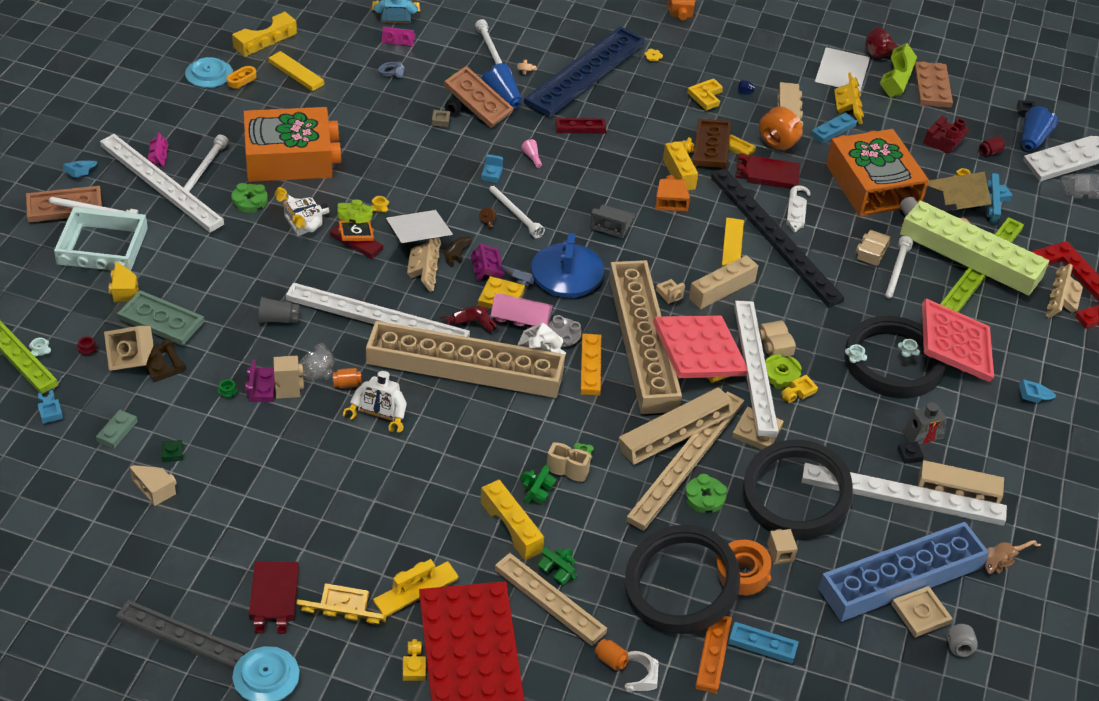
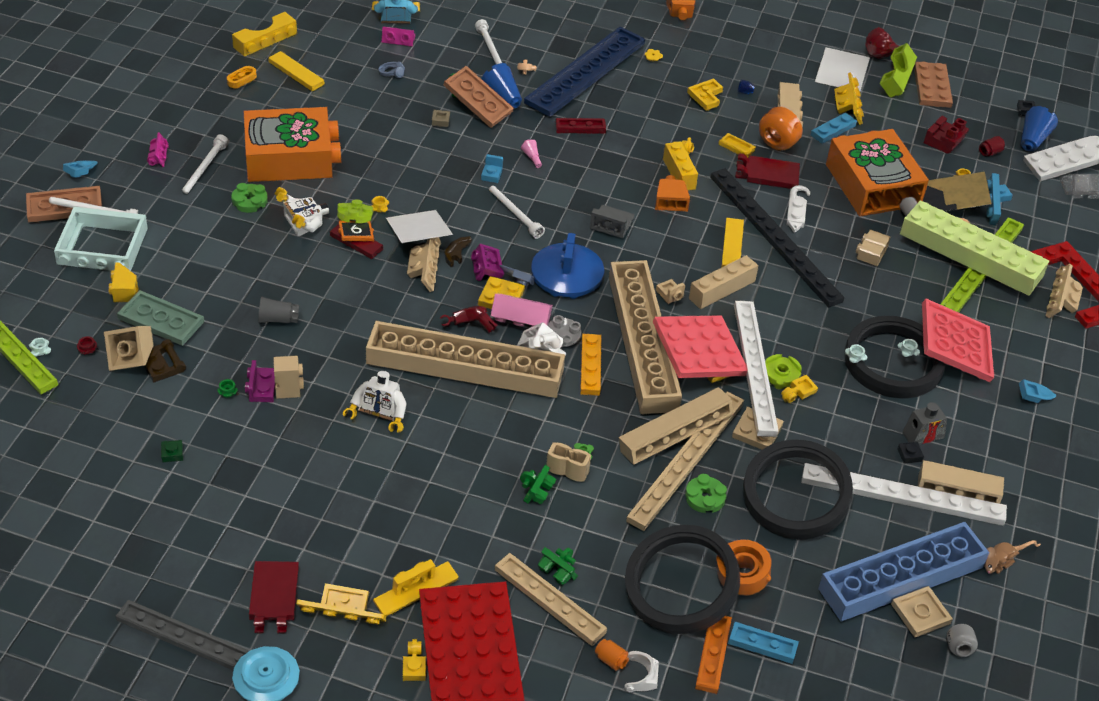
dark azure plate [38,390,63,423] -> none
sand green plate [96,410,138,449] -> none
white plate [100,134,224,232] -> none
tan slope [130,465,177,506] -> none
medium azure piece [185,57,233,88] -> none
white plate [286,283,470,337] -> none
clear cylinder [299,343,335,382] -> none
orange brick [333,368,362,389] -> none
black cone [445,97,464,115] -> none
reddish brown piece [479,207,496,229] -> none
yellow arch [481,480,544,561] -> none
reddish brown plate [693,119,732,168] -> none
tan brick [759,320,796,357] -> none
tan brick [767,529,798,564] -> none
white piece [885,236,913,299] -> none

